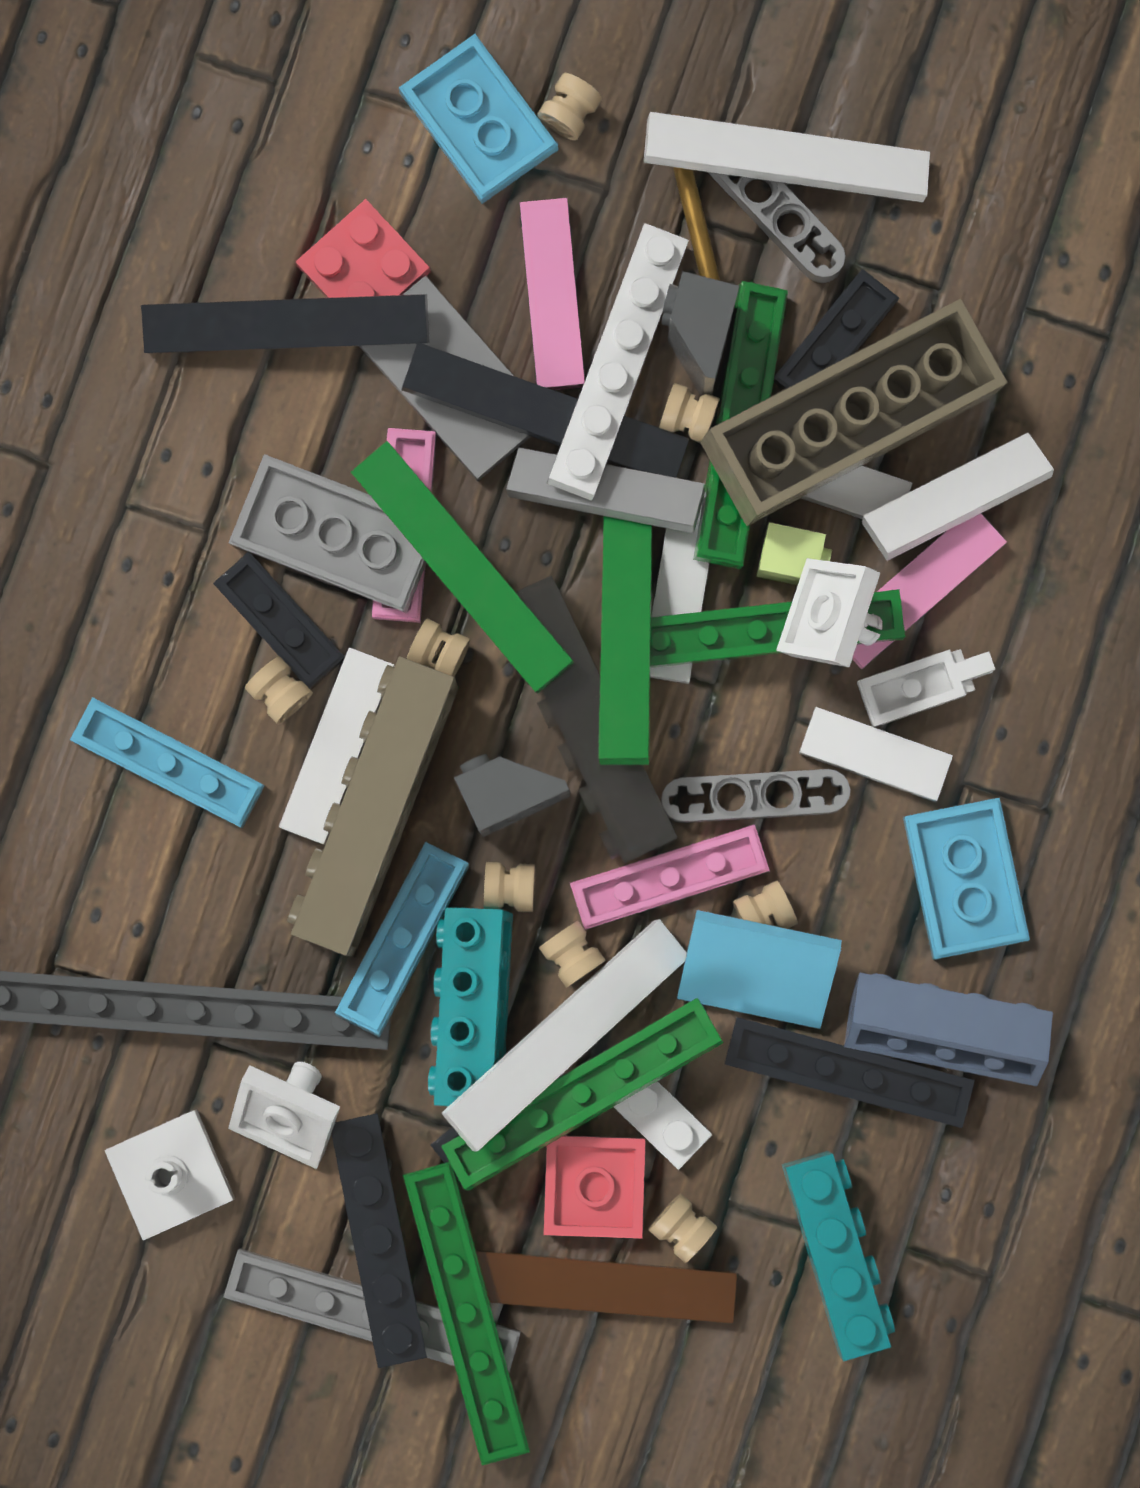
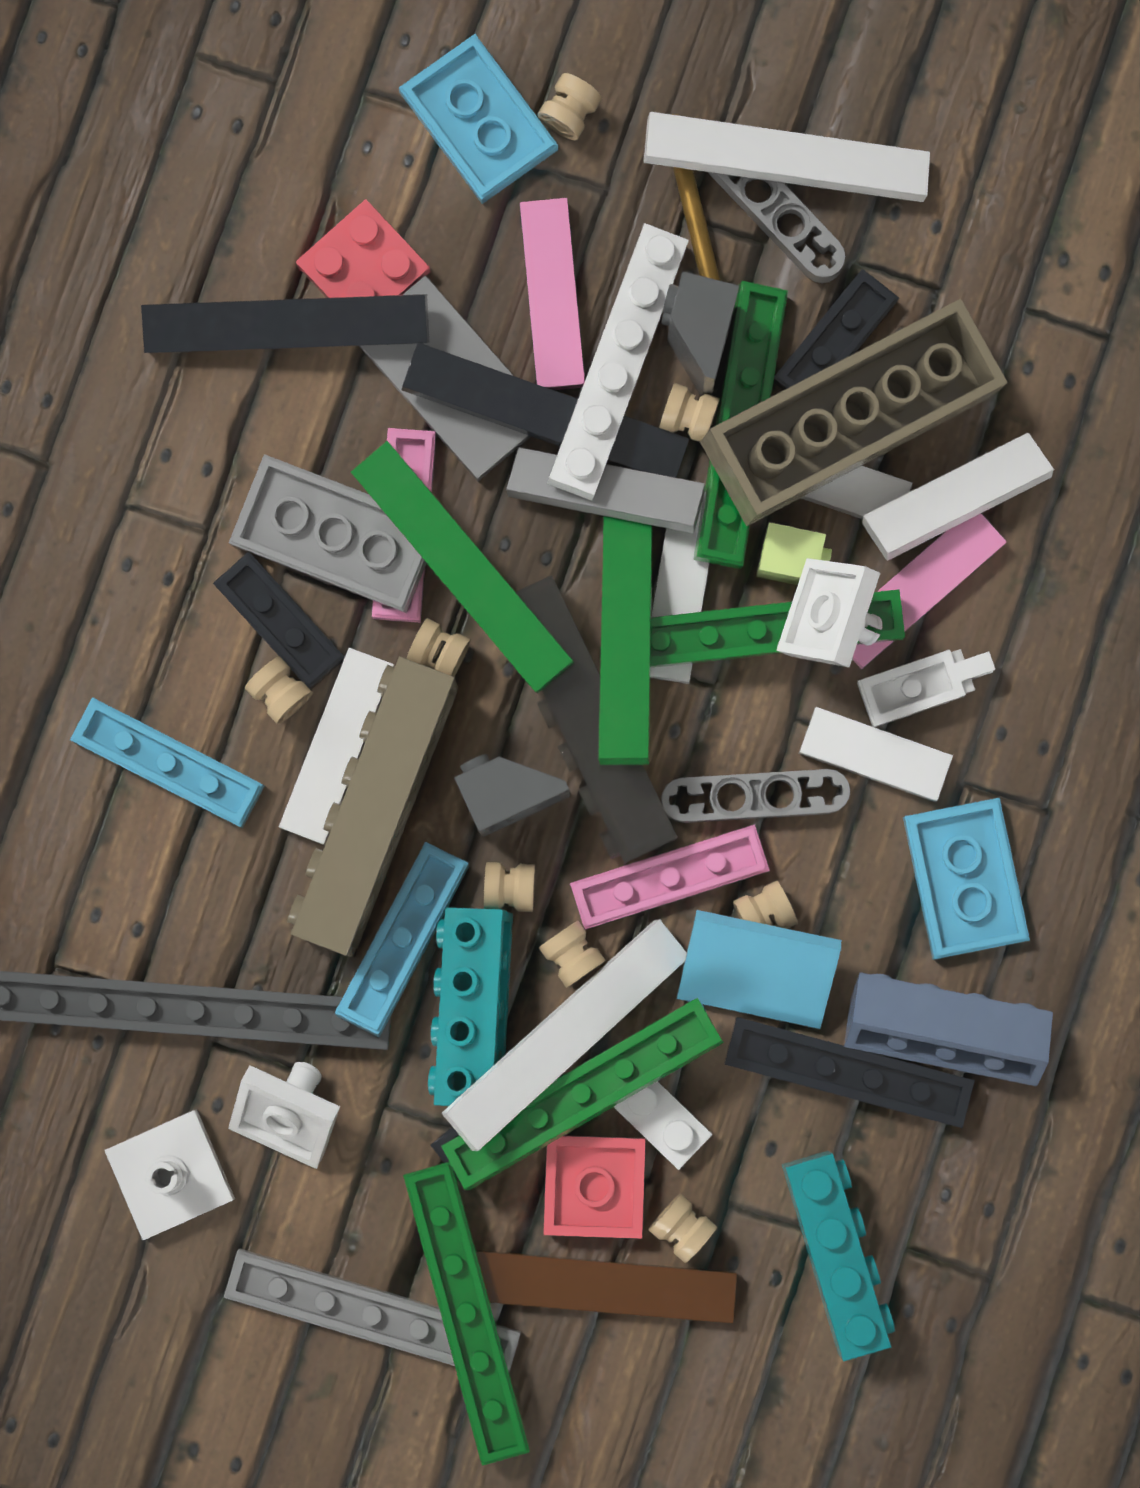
black plate [331,1113,427,1368] -> none

